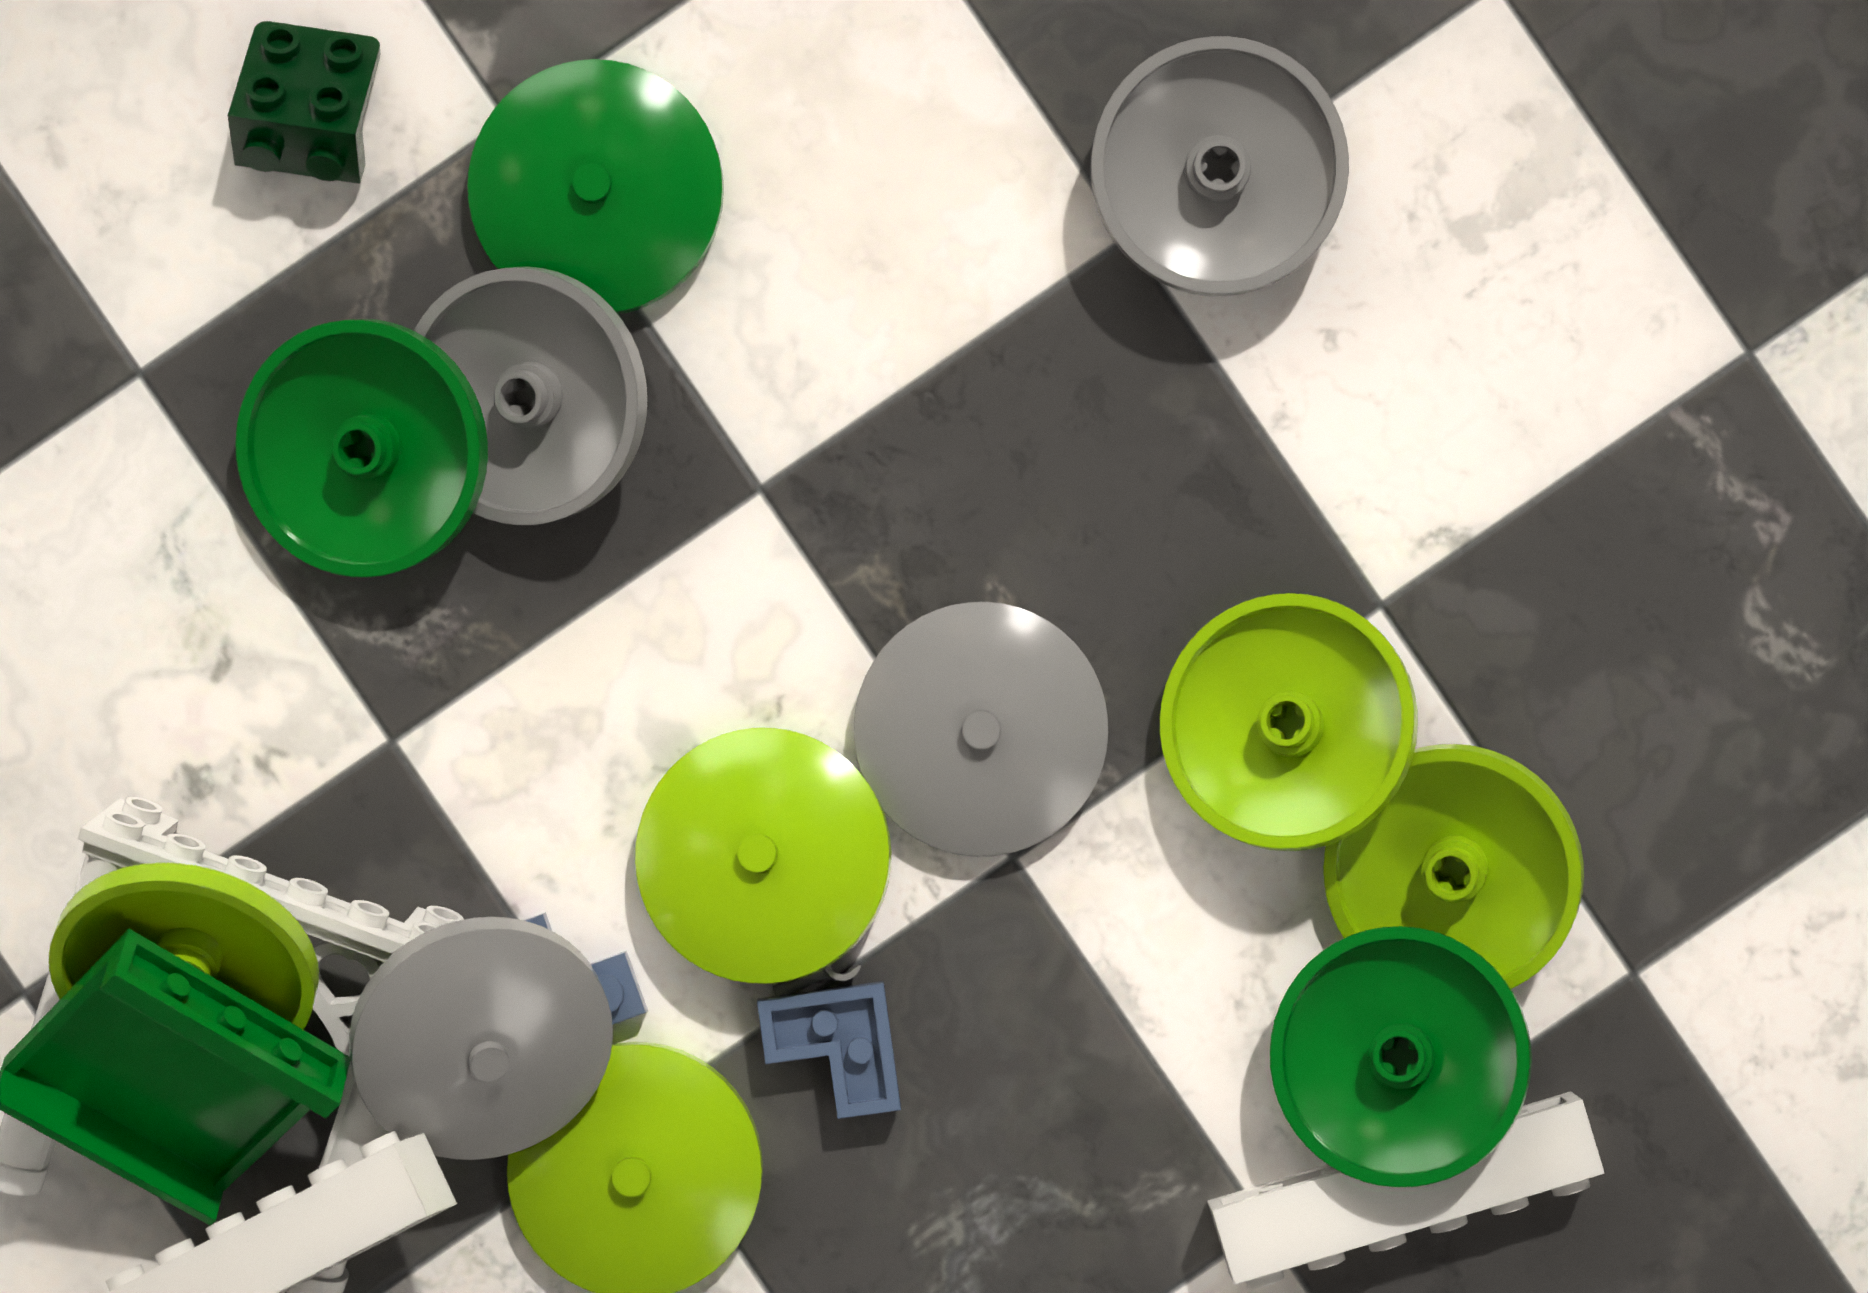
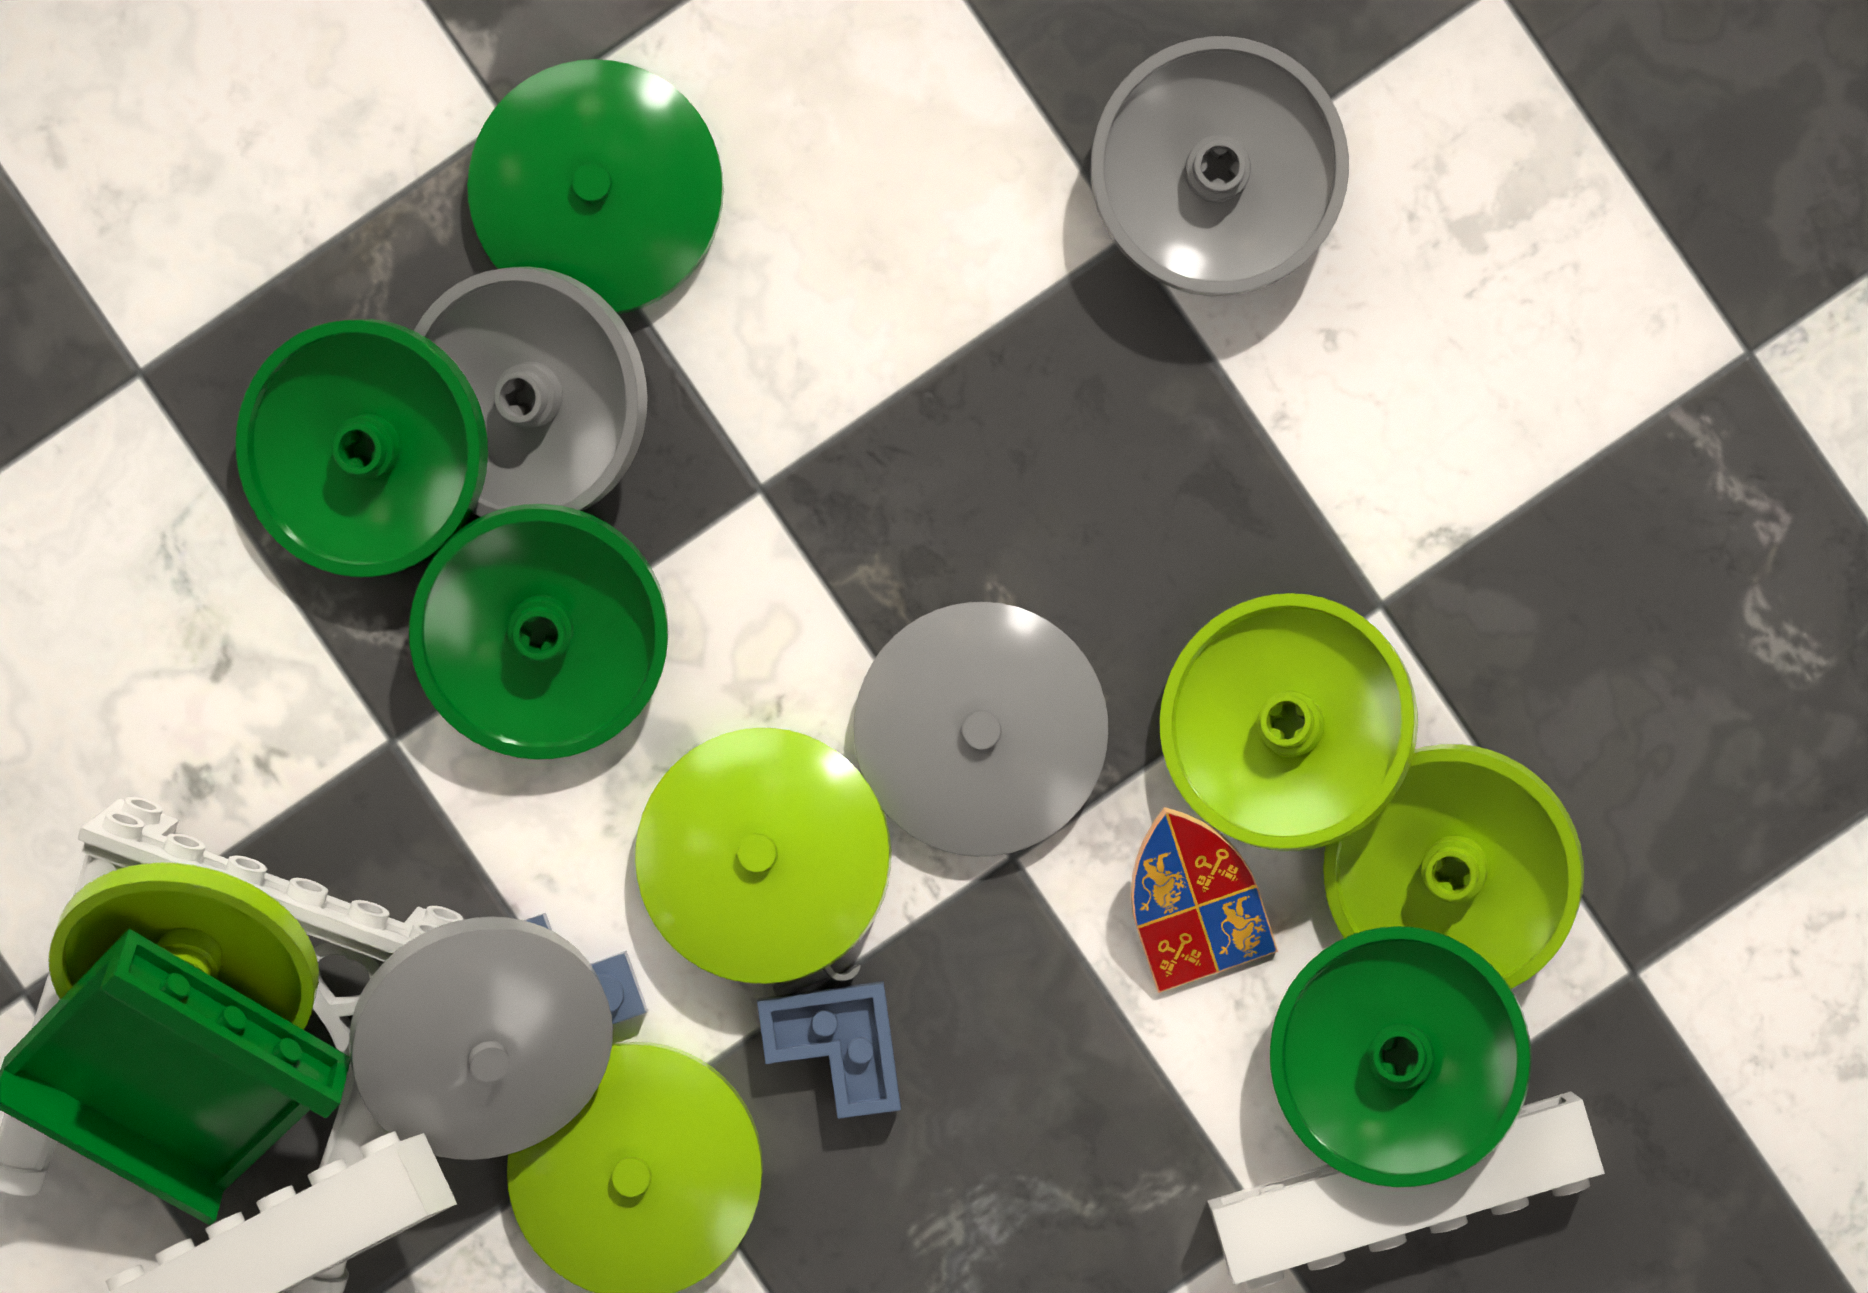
dark green bracket [227,21,381,184] -> none
none -> green dish [409,504,668,760]
none -> shield [1131,807,1278,993]

